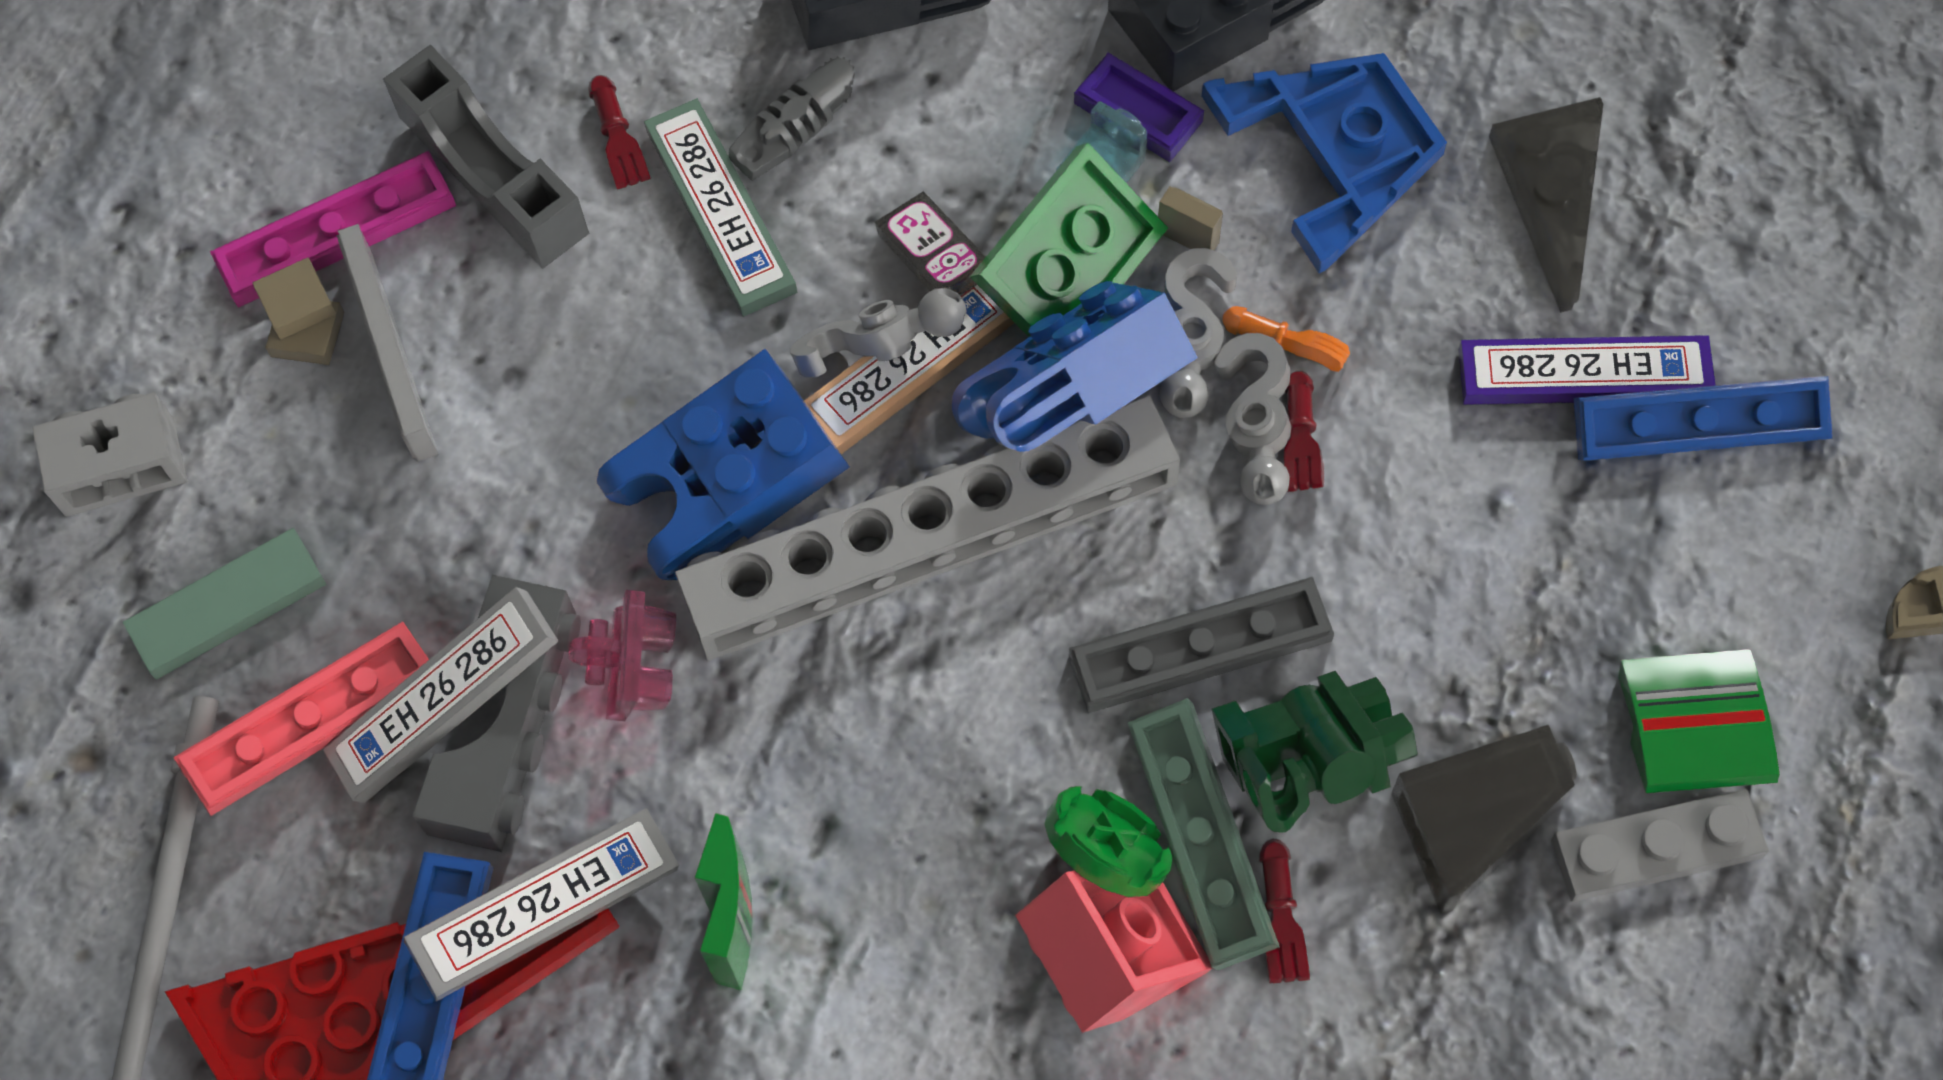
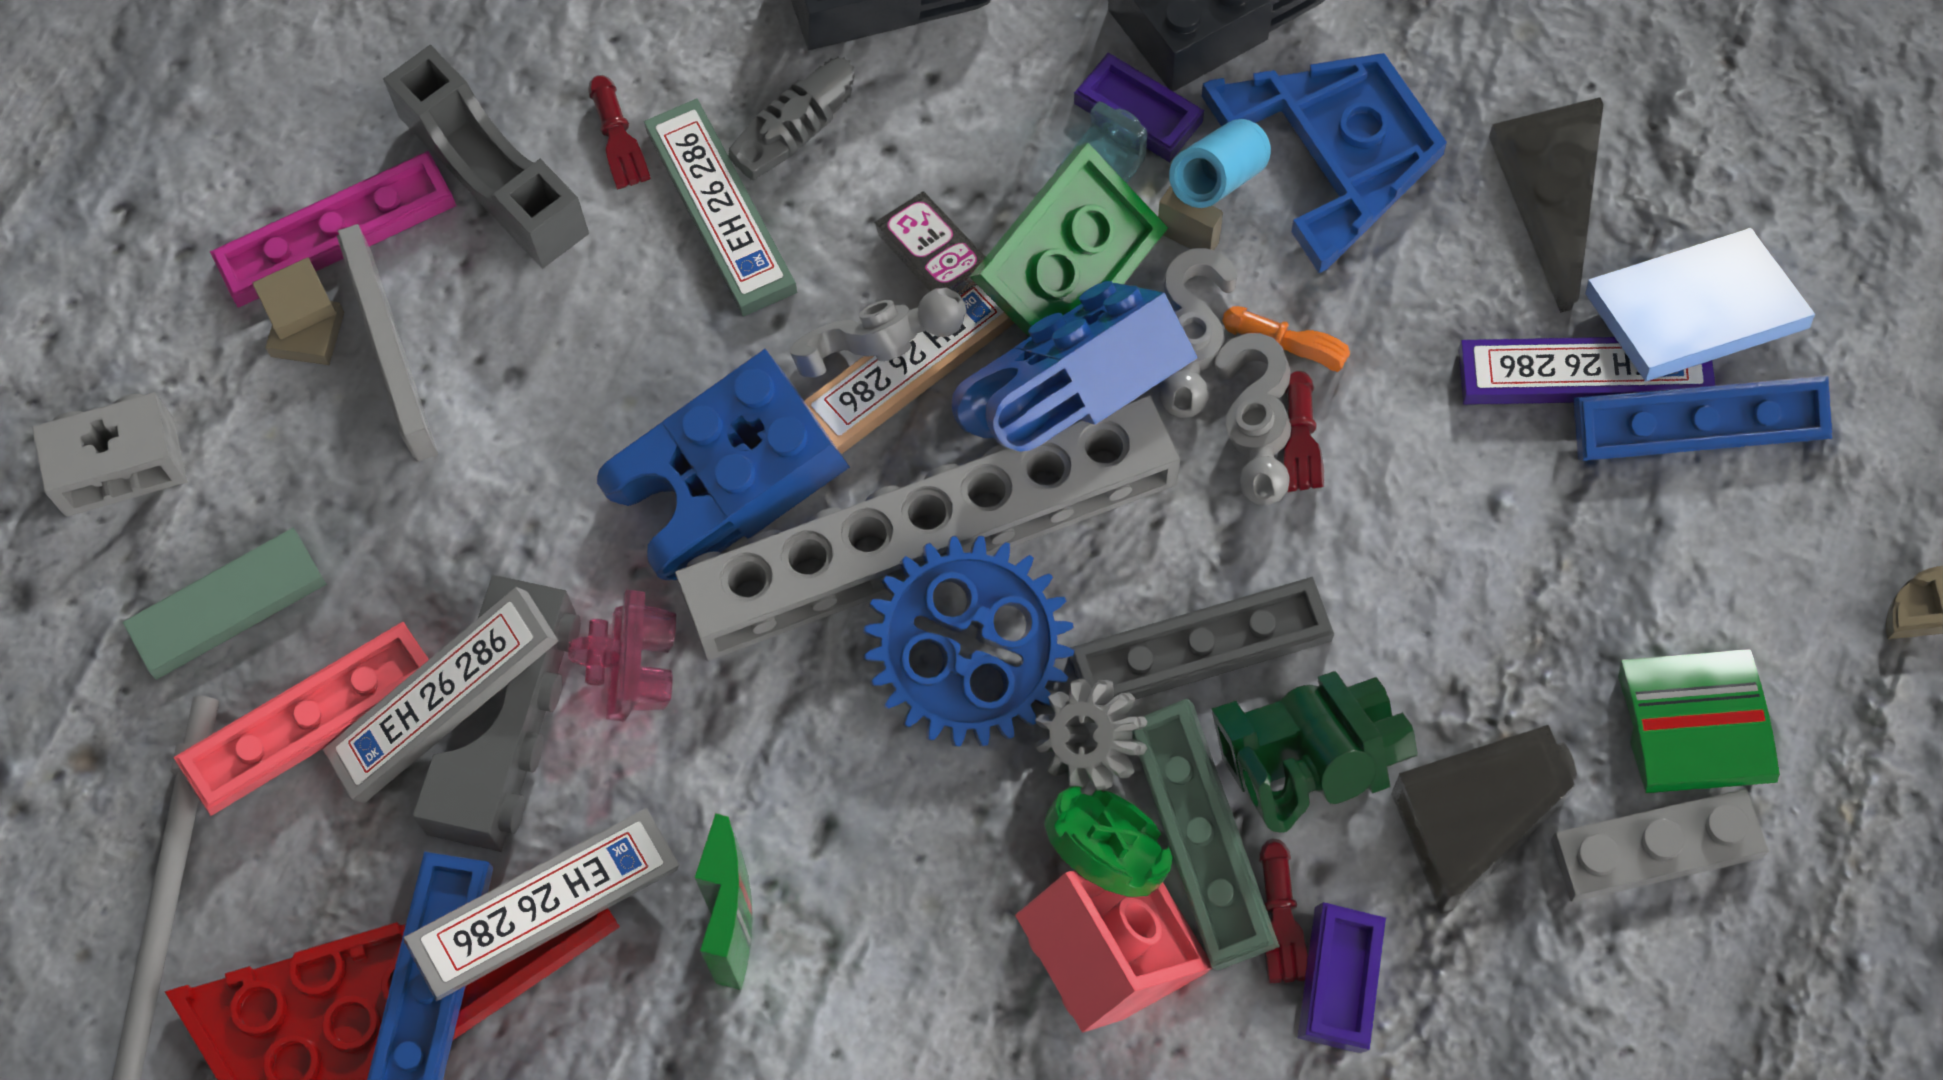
none -> blue gear [863,536,1074,747]
none -> light grey gear [1034,679,1148,790]
none -> medium azure pin [1169,119,1271,208]
none -> dark purple tile [1297,902,1386,1054]
none -> tile [1585,228,1815,382]

